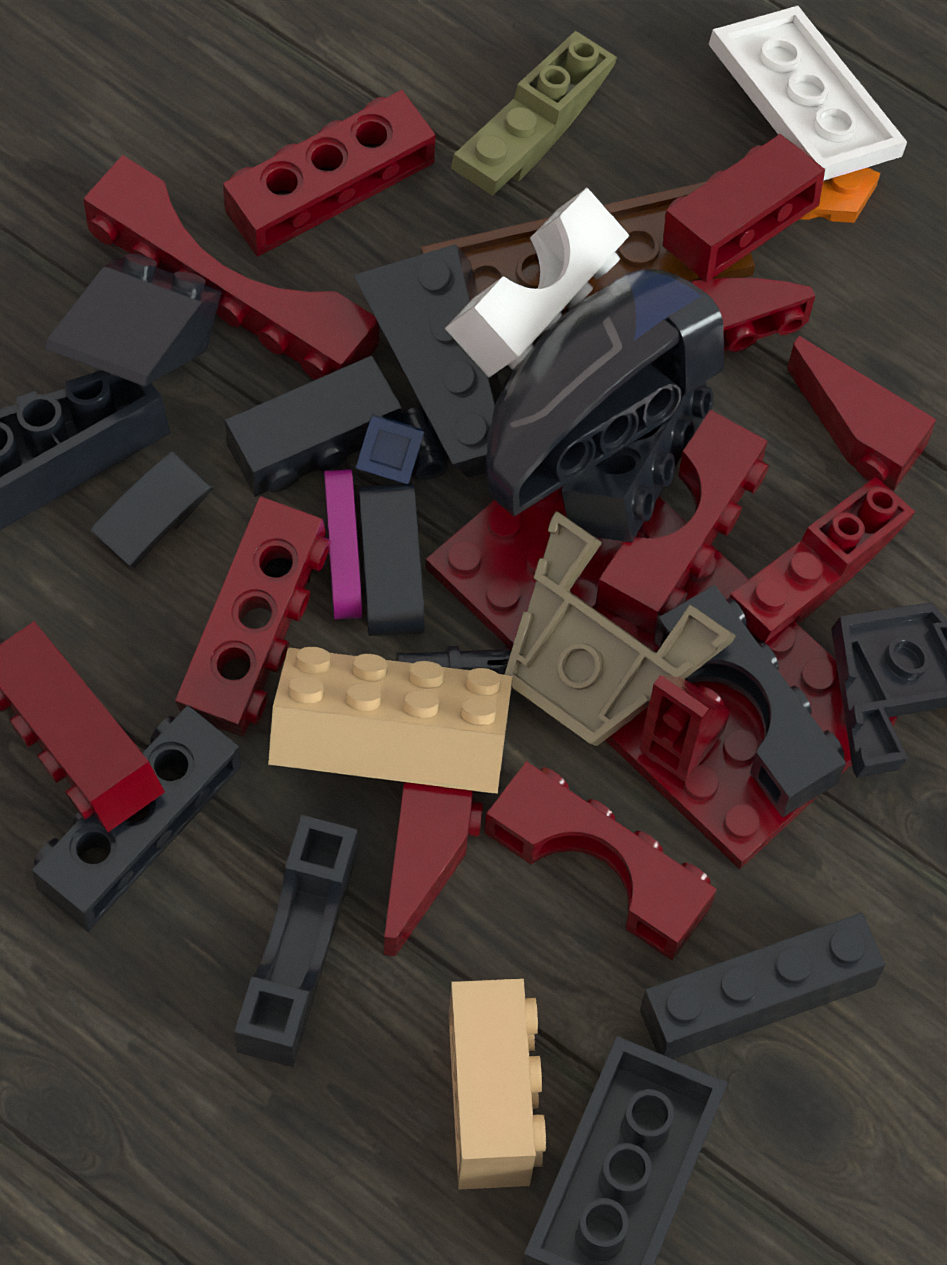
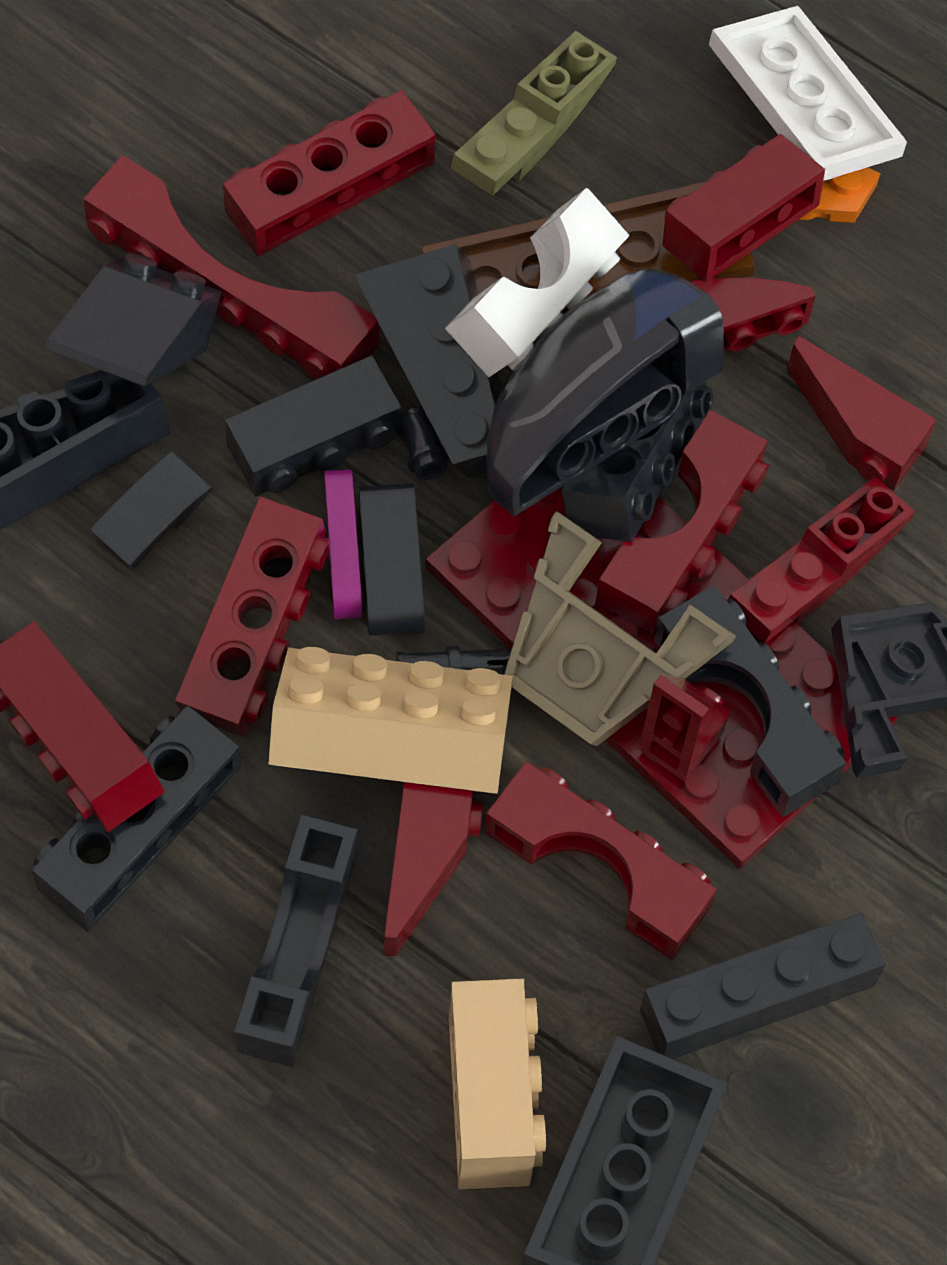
dark blue plate [356,414,424,484] -> none

